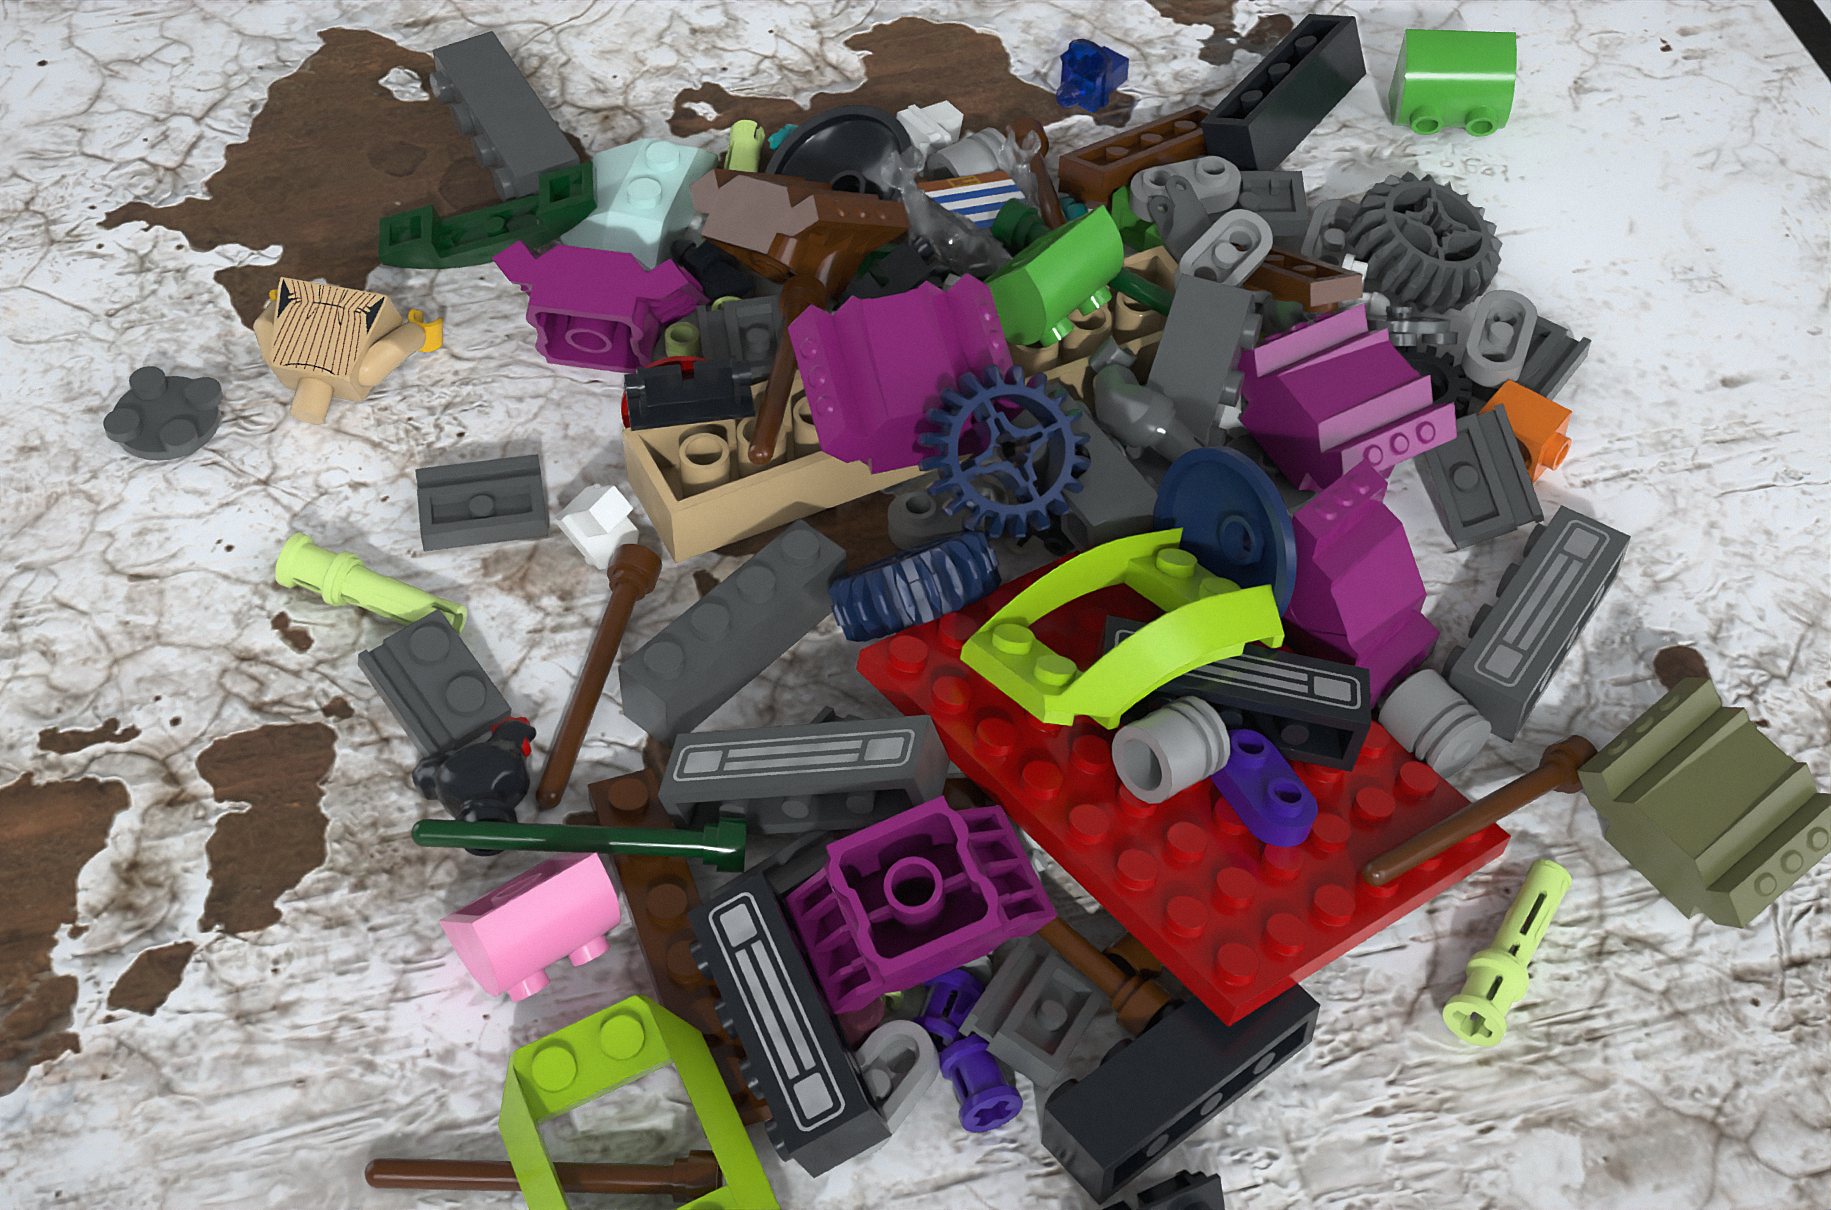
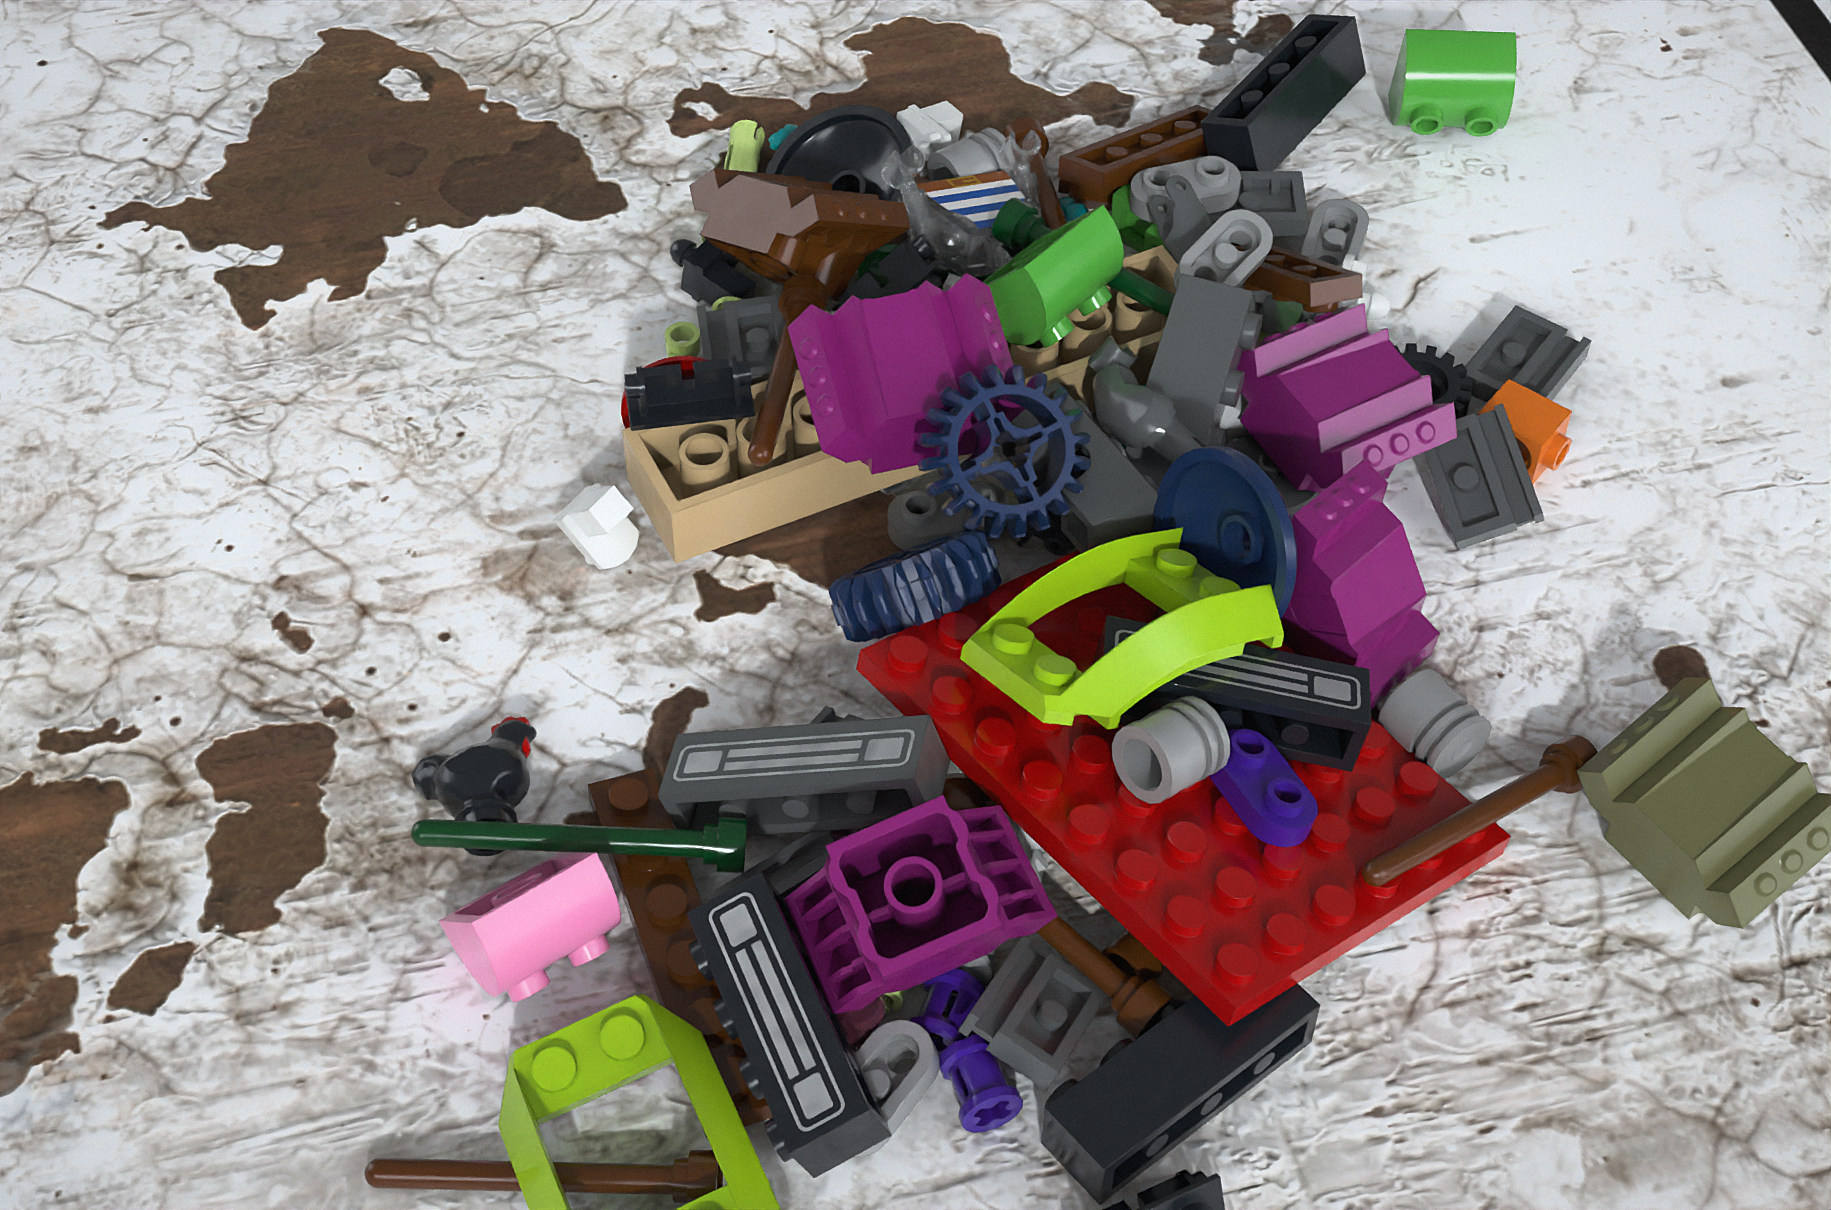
dark grey piece [103,366,223,461] -> none
tan torso [253,277,443,425] -> none
yellowish green pin [275,532,467,635] -> none
dark grey plate [358,609,512,758] -> none
dark green slope [378,161,598,269] -> none
dark grey plate [415,454,548,552] -> none
dark grey brick [430,31,580,202] -> none
magenta slope [492,240,710,374] -> none
reddish brown piece [535,544,662,809] -> none
light aqua wedge [560,138,719,270] -> none
dark grey brick [618,518,847,750] -> none
clear blue piece [1055,38,1129,113] -> none
dark grey gear [1347,171,1503,315] -> none
dark grey piece [1366,306,1458,346] -> none
dark grey brick [1440,505,1631,743] -> none
yellowish green pin [1442,859,1572,1047] -> none
light grey plate [1461,290,1537,388] -> none

